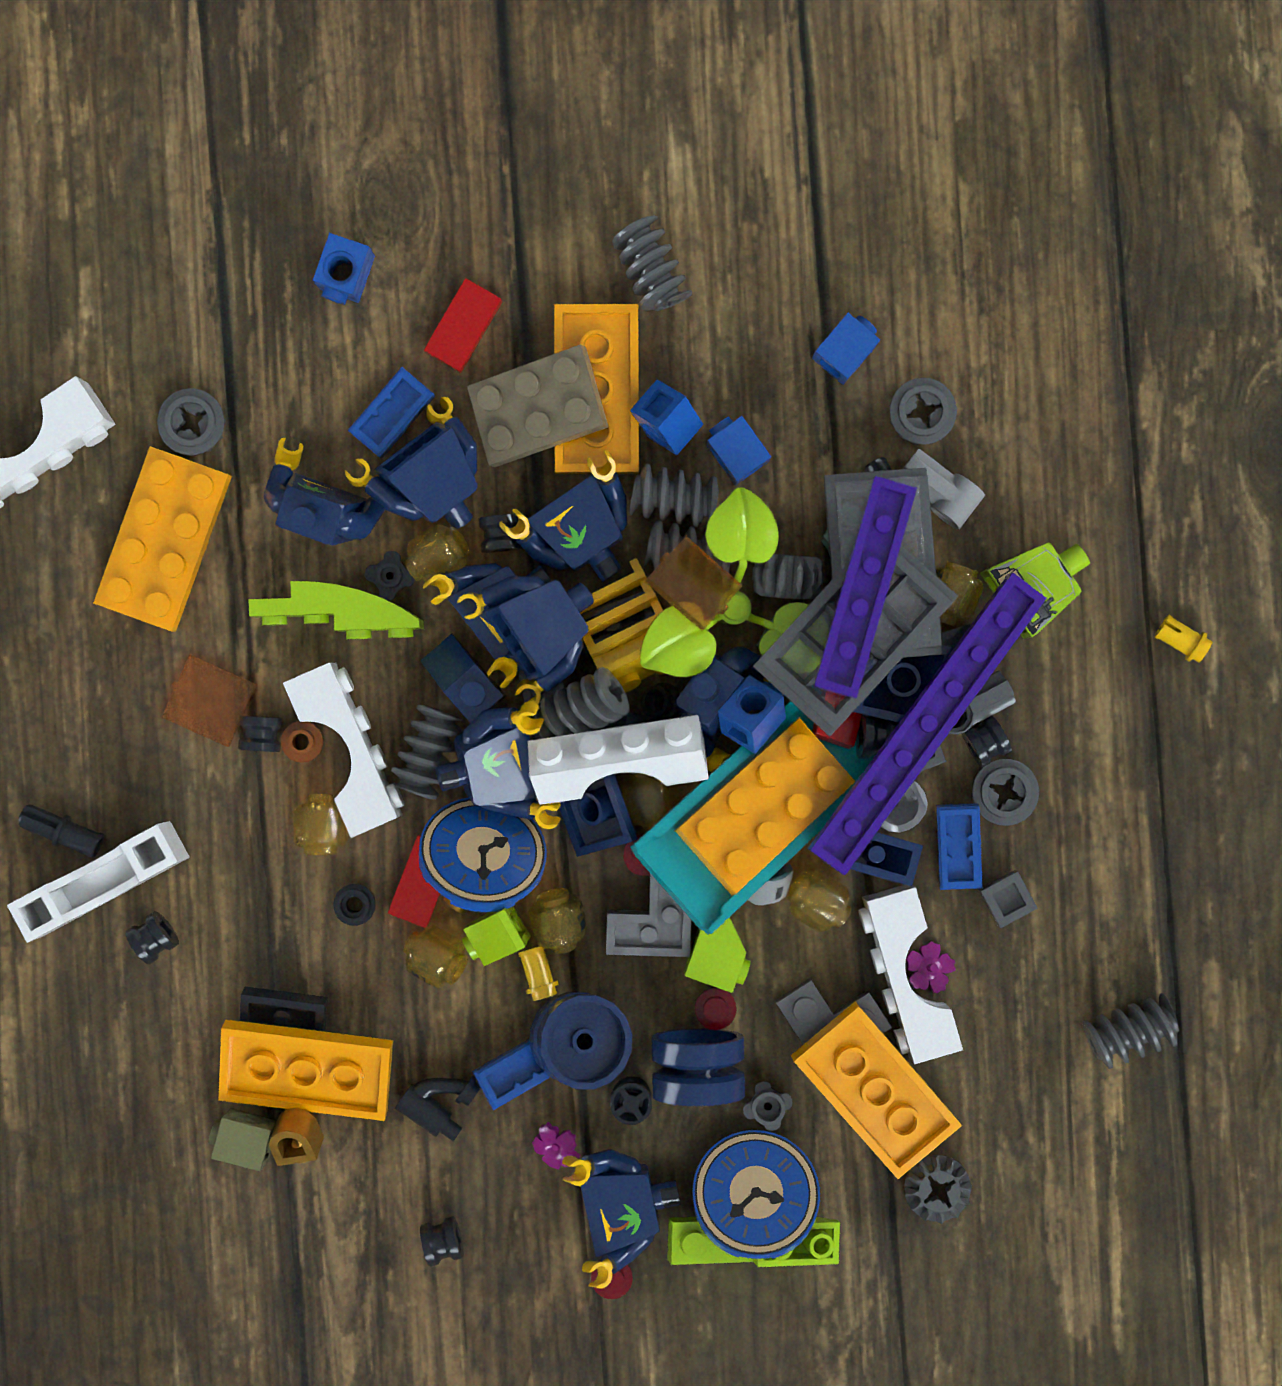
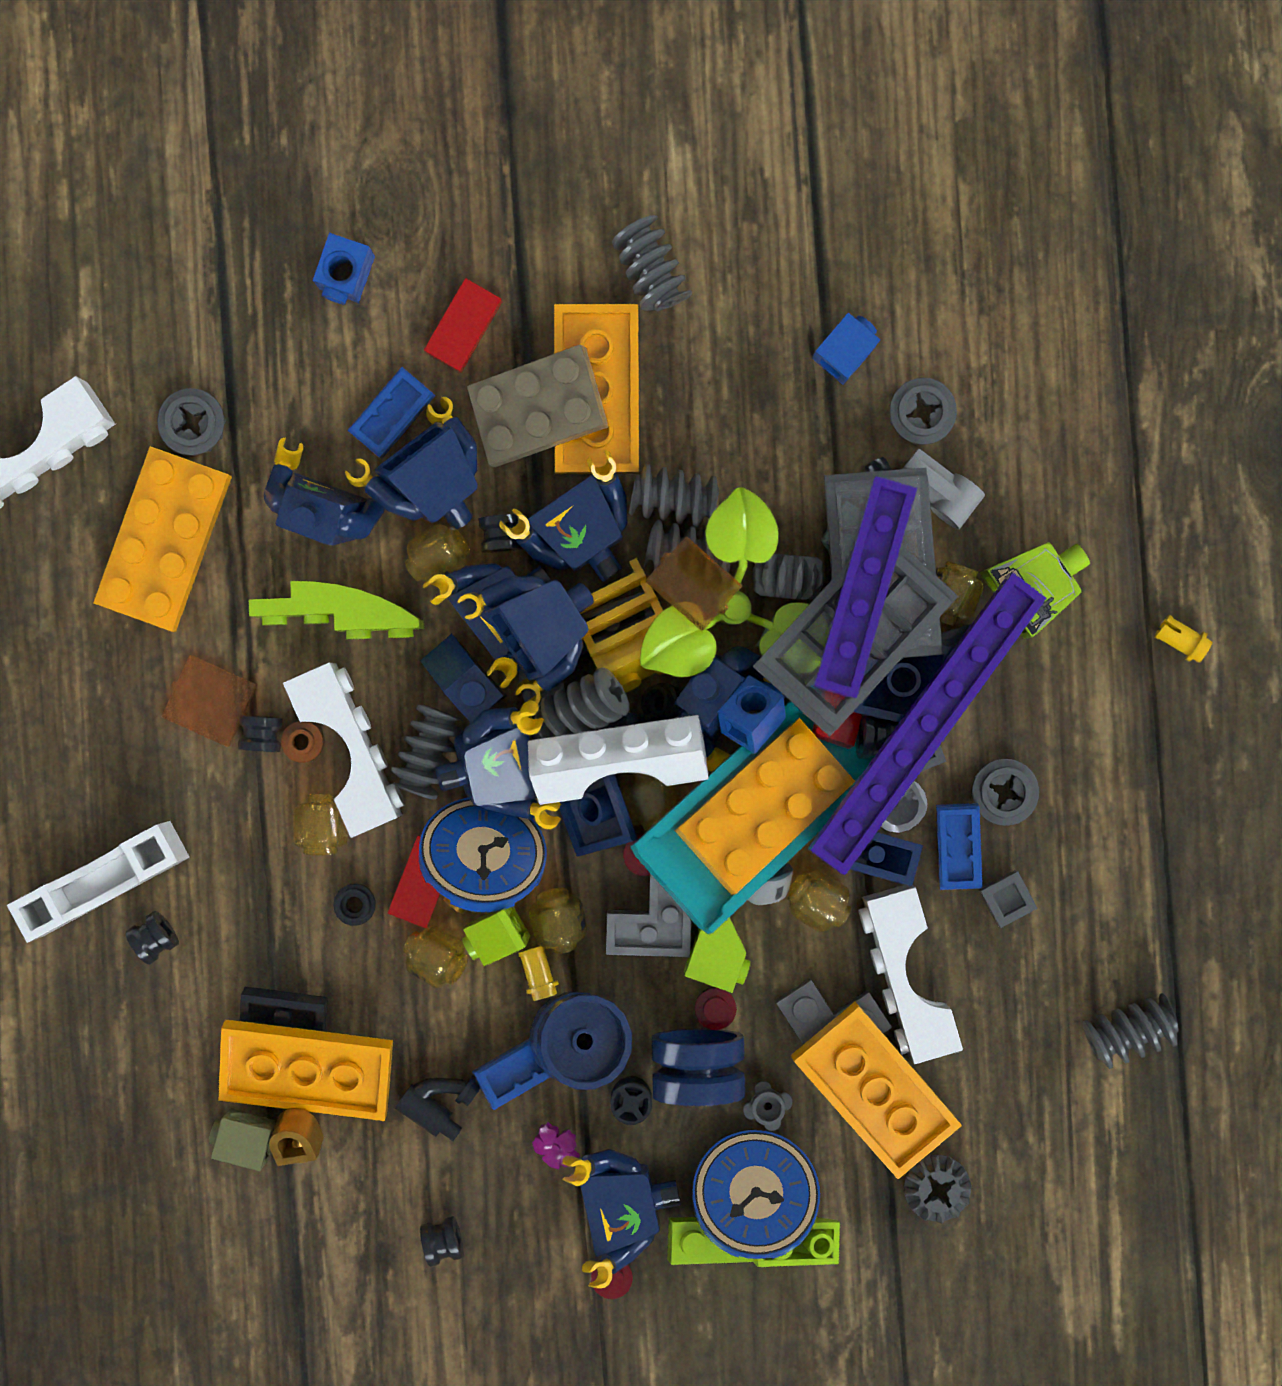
black axle [18,804,105,859] -> none
black plate [365,551,415,601] -> none
blue brick [630,379,704,455] -> none
blue brick [706,416,771,486] -> none
magenta plant [906,941,956,993] -> none
dark grey piece [948,670,1016,735] -> none
black wheel [962,716,1012,768] -> none

